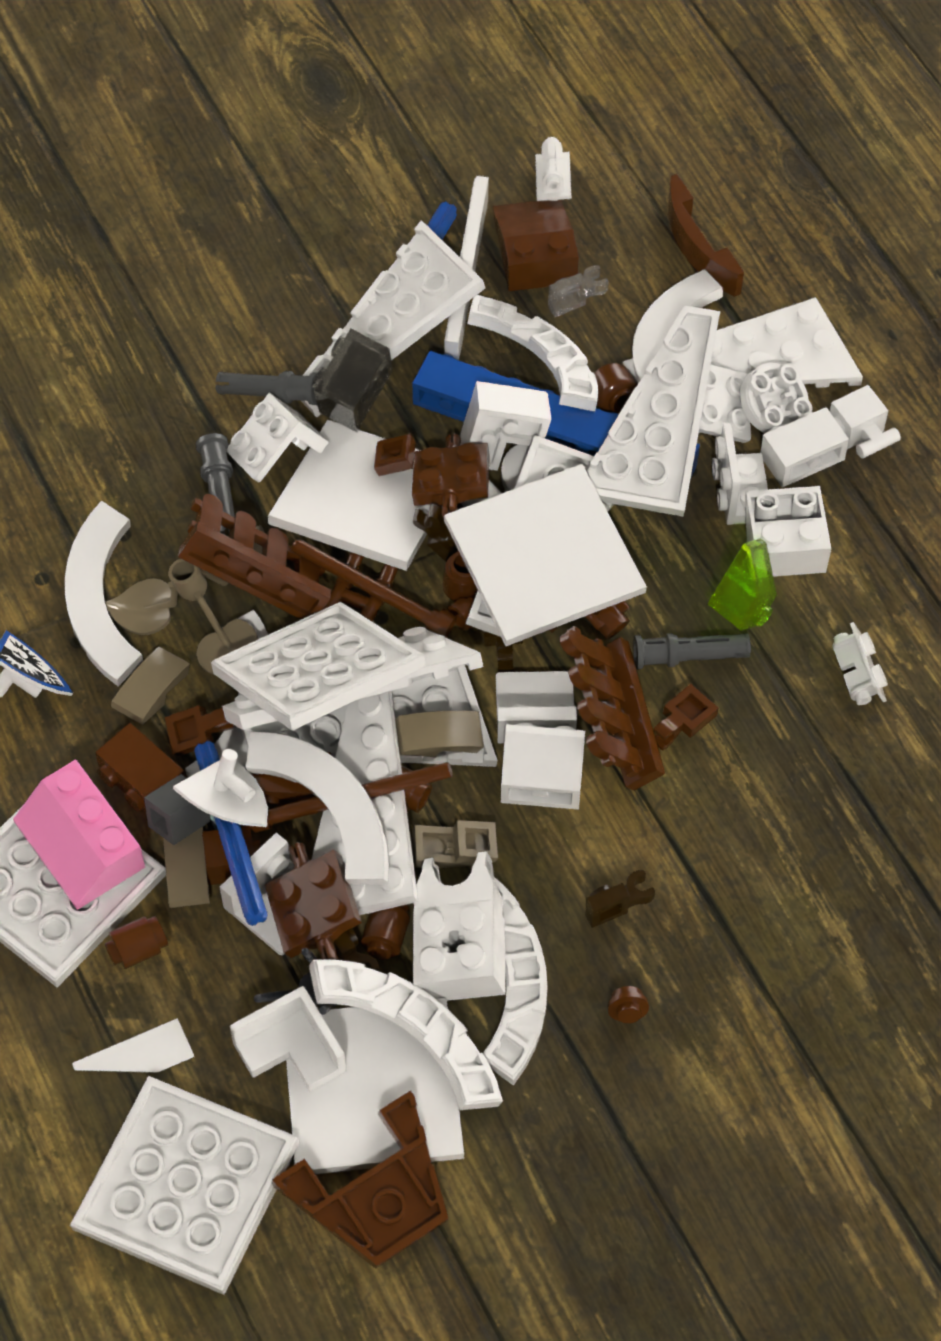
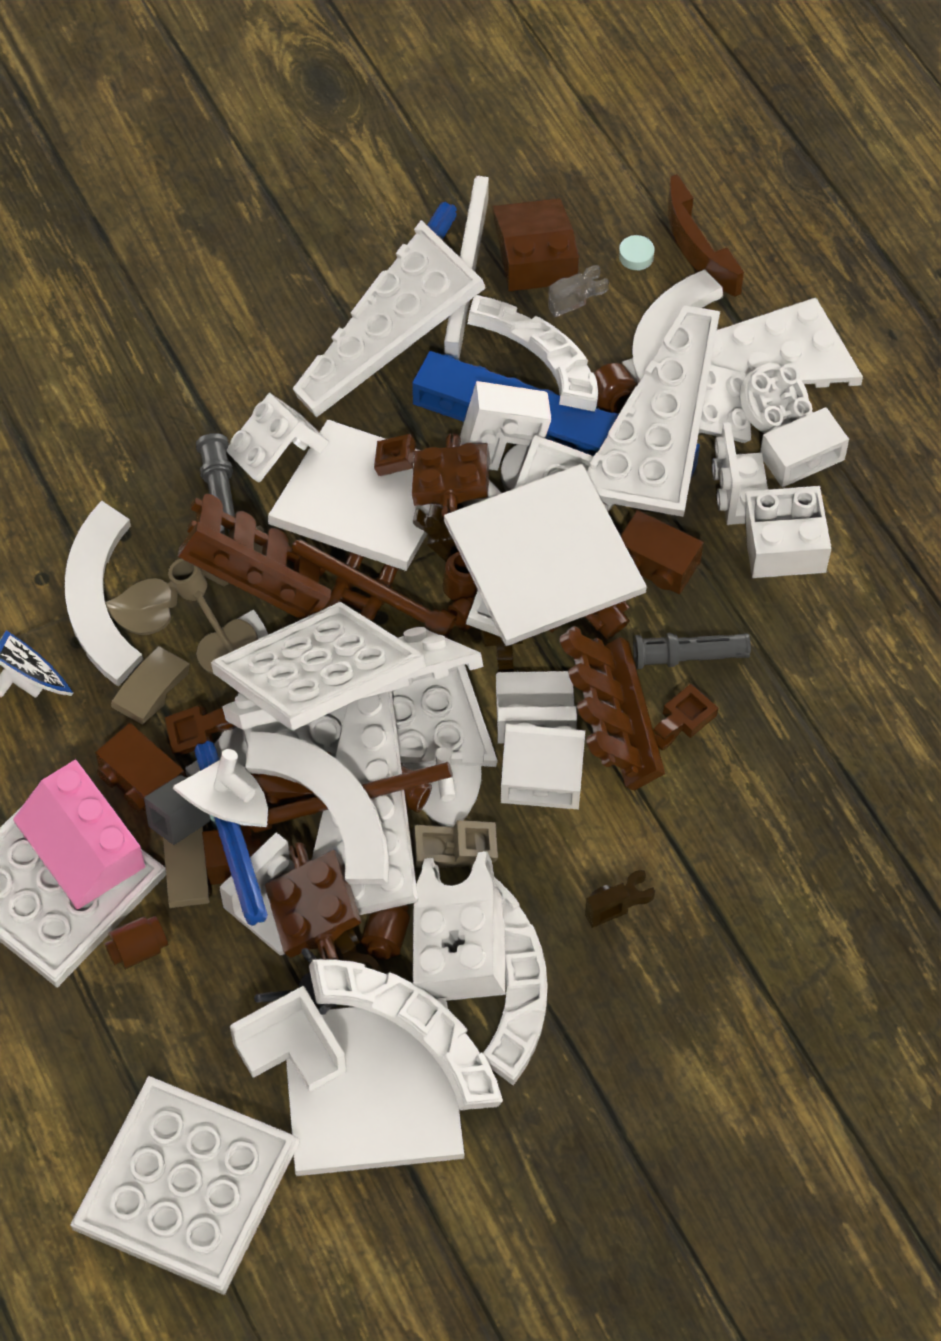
white sticker [72,1018,195,1072] -> none
dark grey pin [215,371,325,405] -> none
reddish brown wing [271,1090,448,1269] -> none
clear smoke brick [312,328,393,432] -> none
dark tan slope [395,710,484,757] -> none
white hinge [536,137,572,201] -> none
reddish brown plate [608,986,649,1024] -> none
clear neon green slope [708,538,777,631] -> none
white brick [830,385,901,459] -> none
white hinge [832,622,888,705] -> none
none -> white shield [402,747,481,827]
none -> light aqua tile [619,235,654,270]
none -> reddish brown brick [620,510,704,595]

